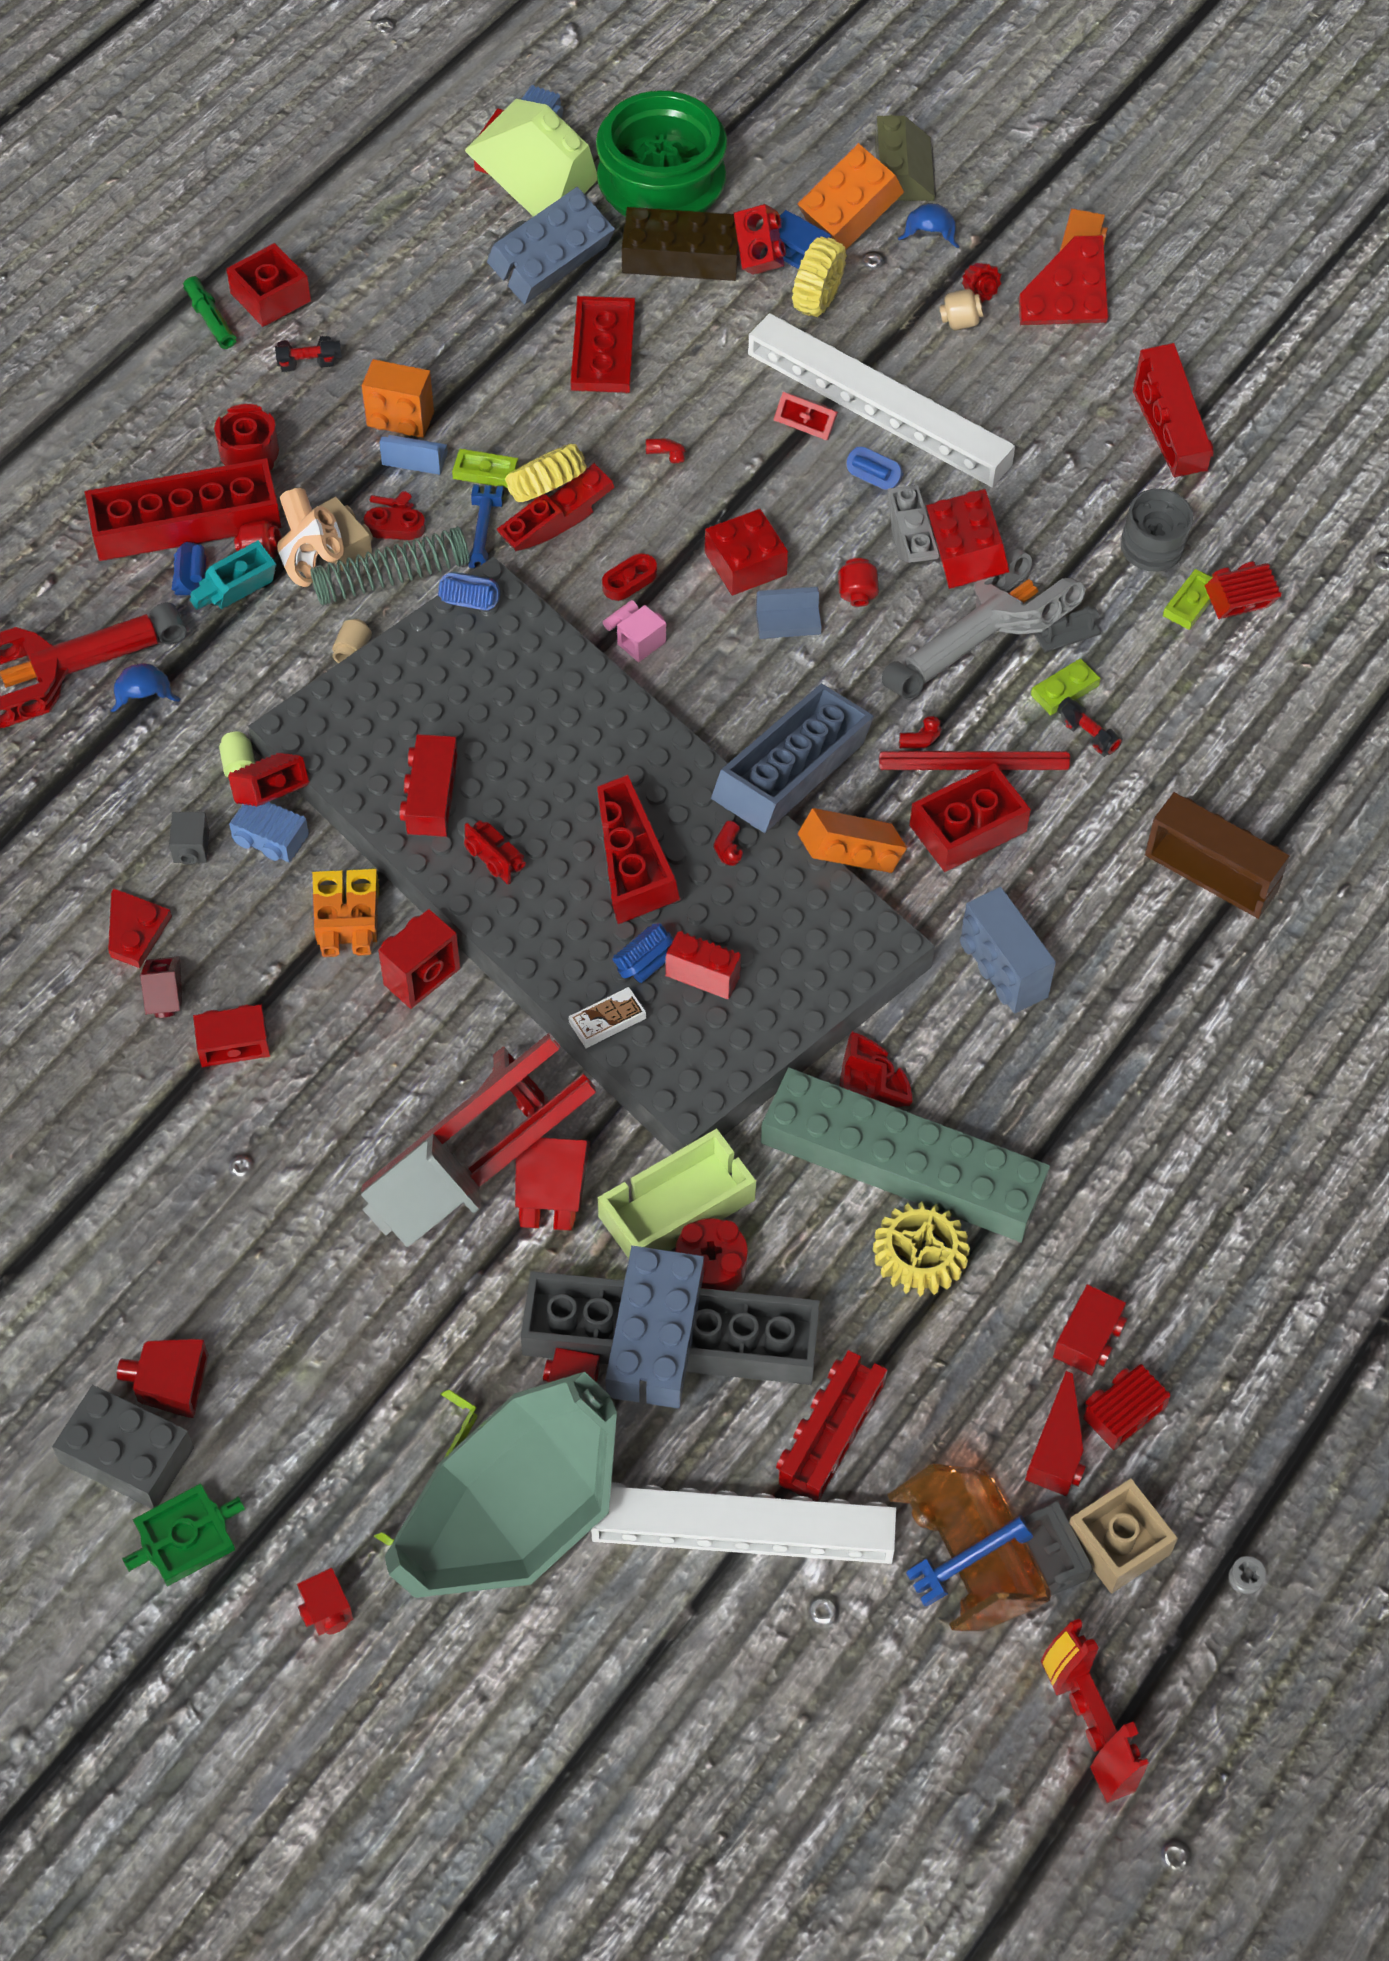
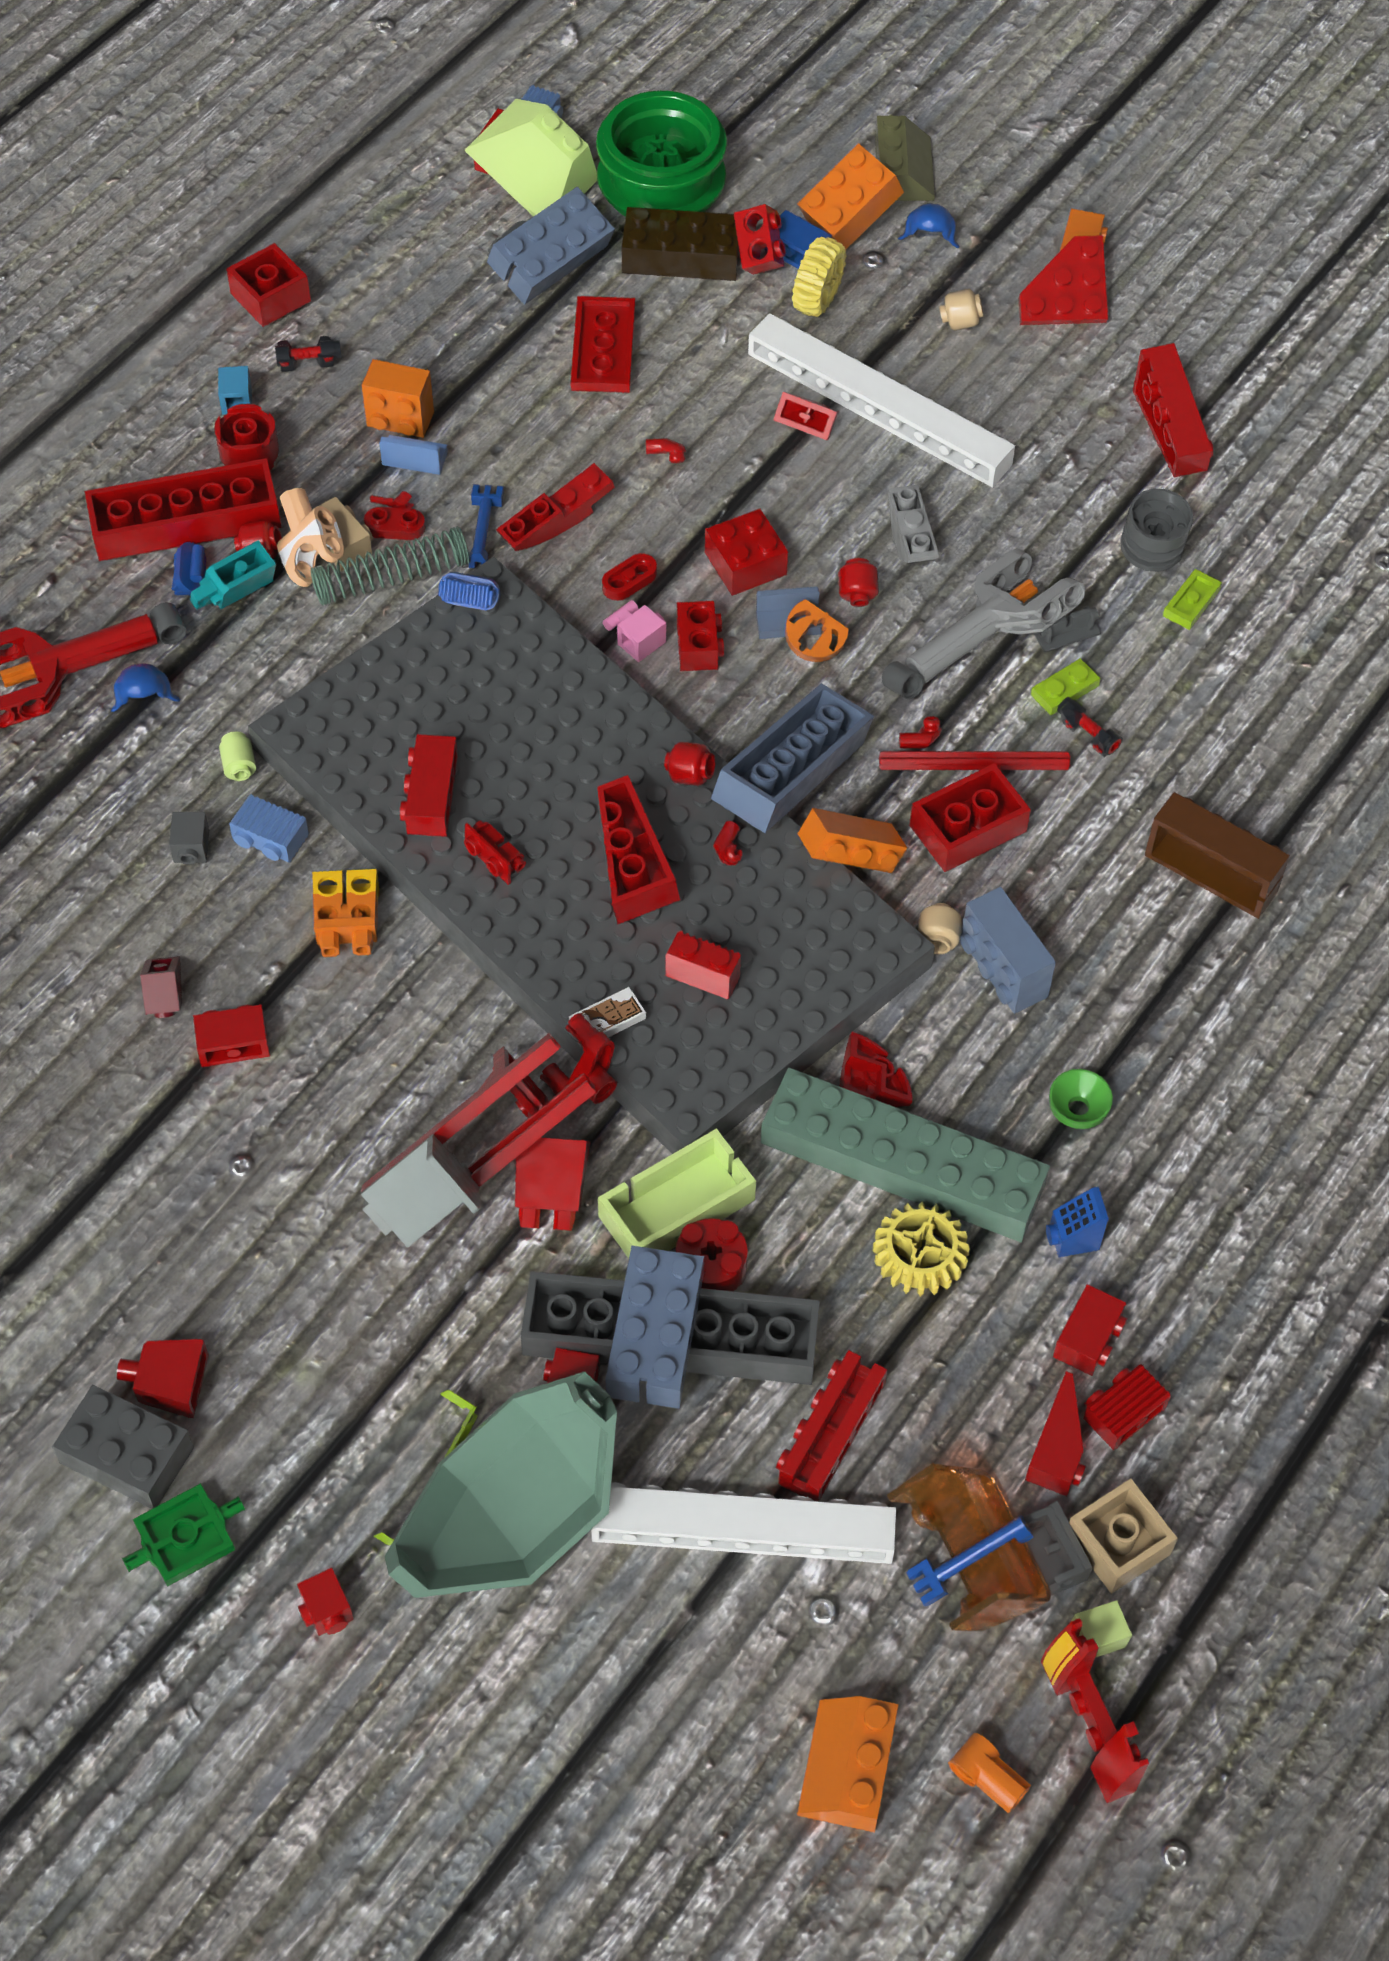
red wing [108,889,172,968] -> none
green pin [183,276,237,349] -> none
red brick [228,753,309,807] -> none
tan brick [332,619,372,663] -> none
red brick [378,909,460,1009] -> none
lime plate [452,449,519,488] -> none
light yellow gear [505,444,587,502] -> none
blue piece [612,923,674,983] -> none
piece [847,447,904,490] -> none
red brick [926,489,1009,589] -> none
red piece [962,263,1002,303] -> none
red brick [1204,561,1281,620] -> none
light grey bush [1228,1556,1266,1594] -> none
none -> dark azure brick [218,366,252,415]
none -> red connector [540,1013,617,1106]
none -> red head [664,742,716,786]
none -> red brick [677,601,724,671]
none -> orange piece [785,599,849,662]
none -> orange slope [797,1696,899,1833]
none -> tan head [918,903,962,954]
none -> orange piece [948,1733,1031,1813]
none -> blue slope [1046,1187,1109,1258]
none -> bright green piece [1049,1069,1113,1129]
none -> yellowish green brick [1071,1600,1132,1658]

